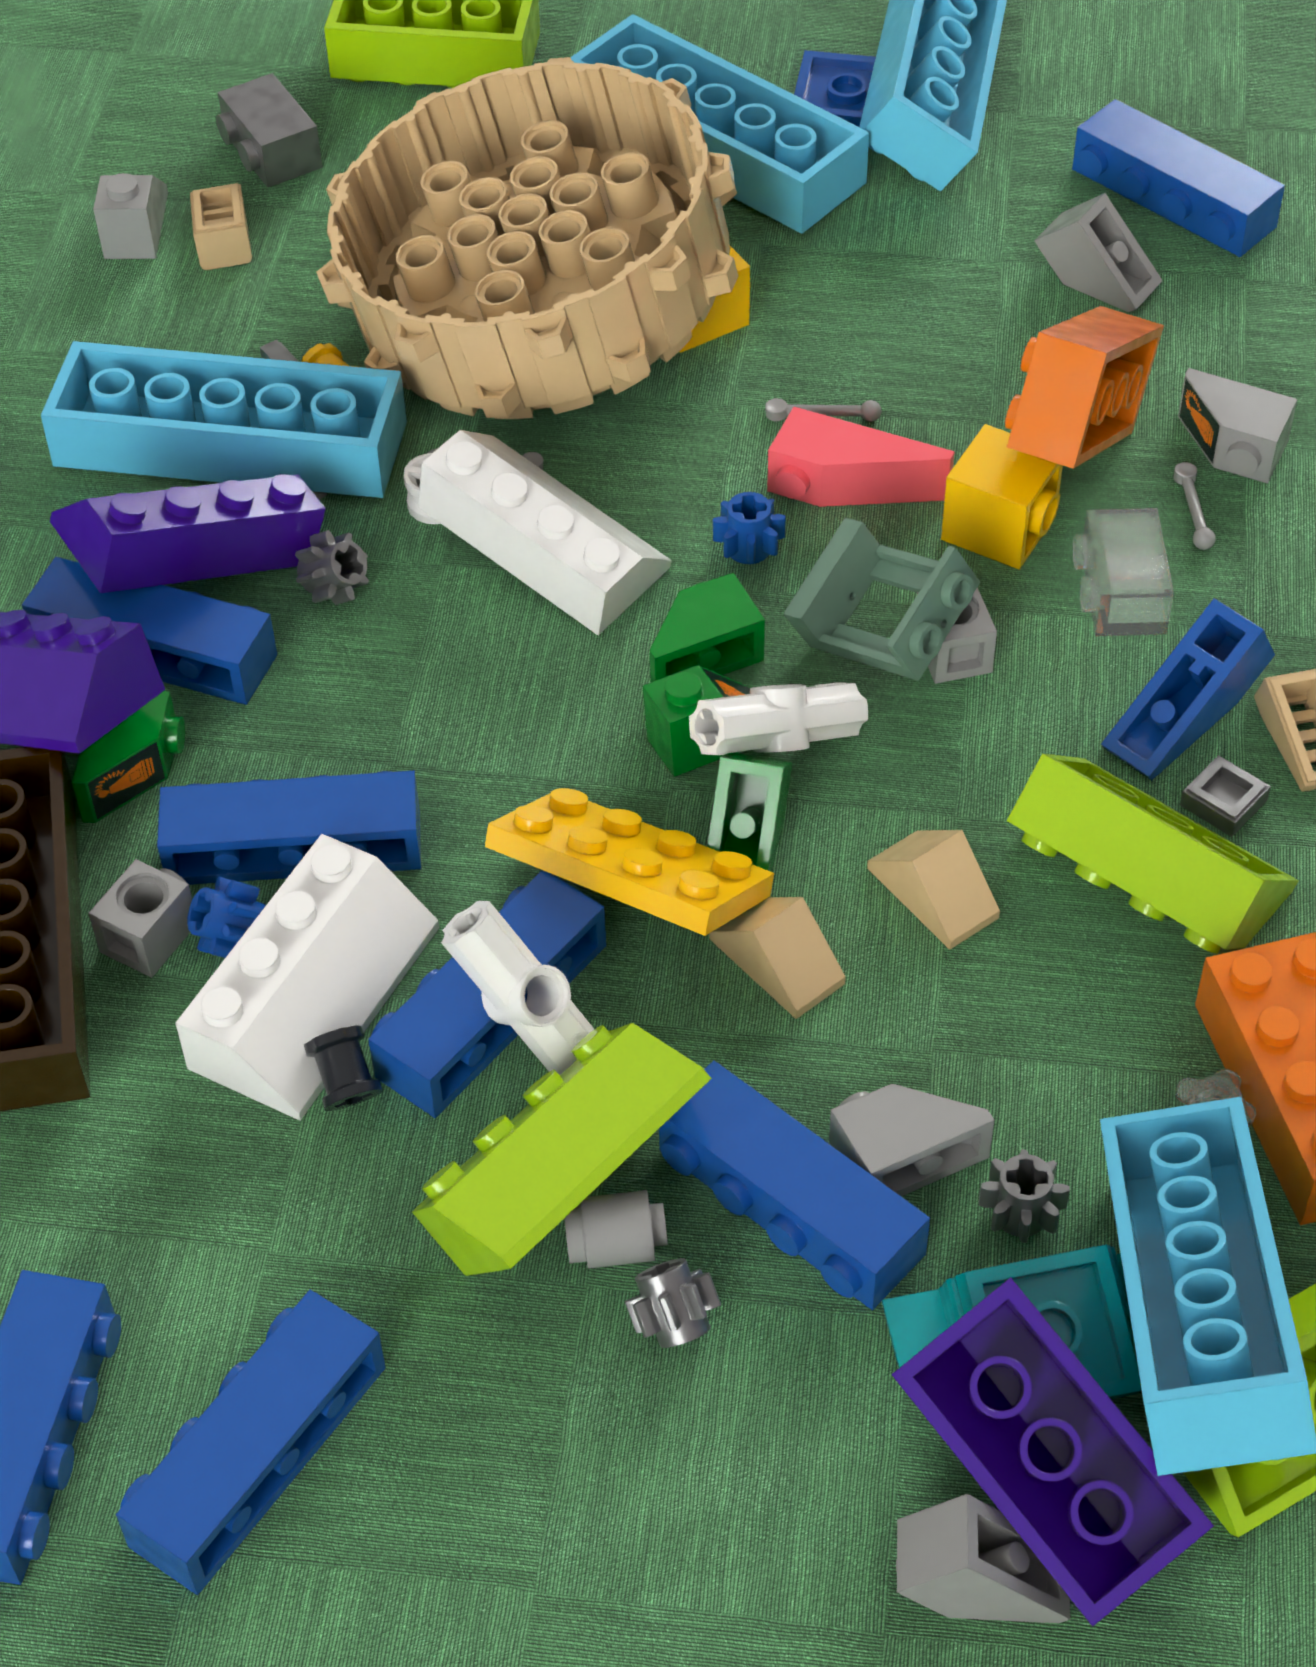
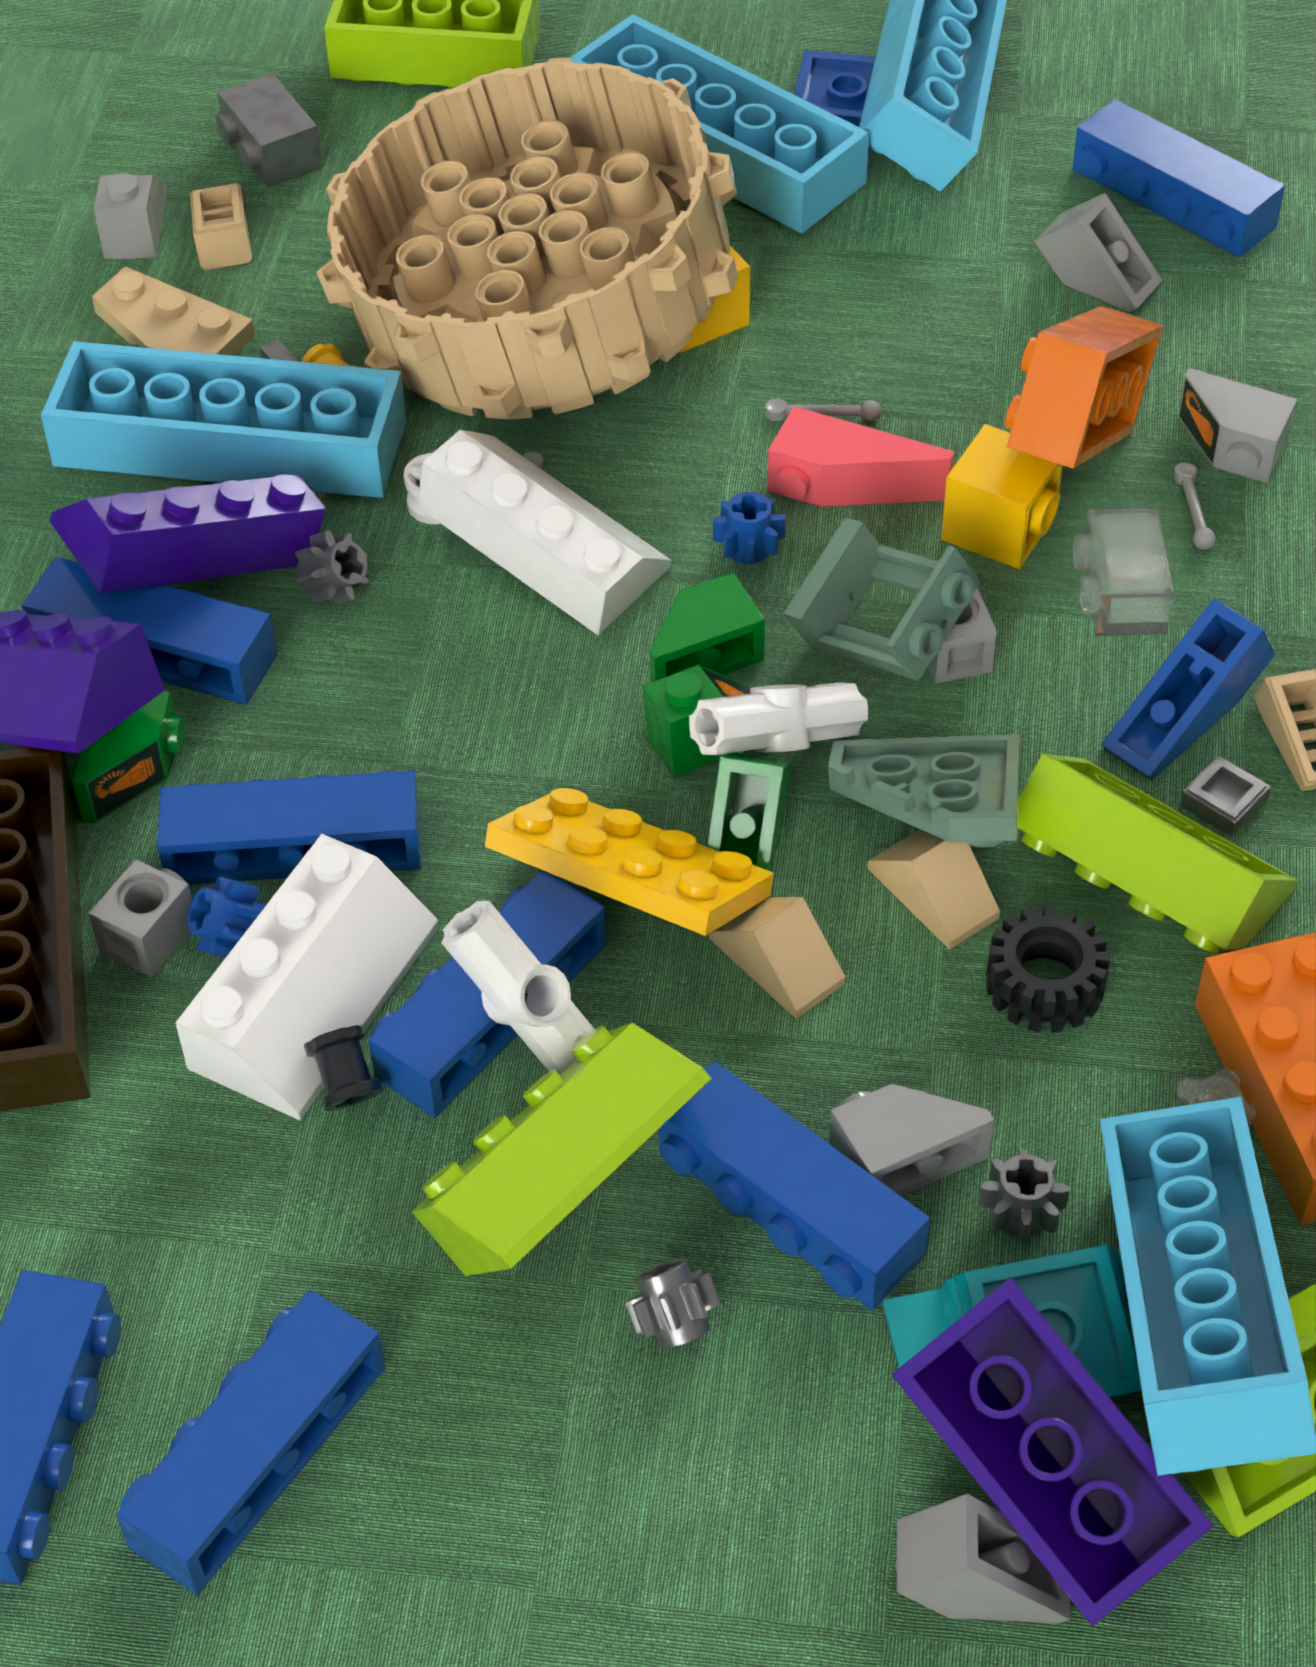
light grey brick [564,1190,668,1269] -> none
none -> tan wing [92,266,255,356]
none -> sand green plate [828,734,1021,847]
none -> black tyre [986,905,1110,1033]

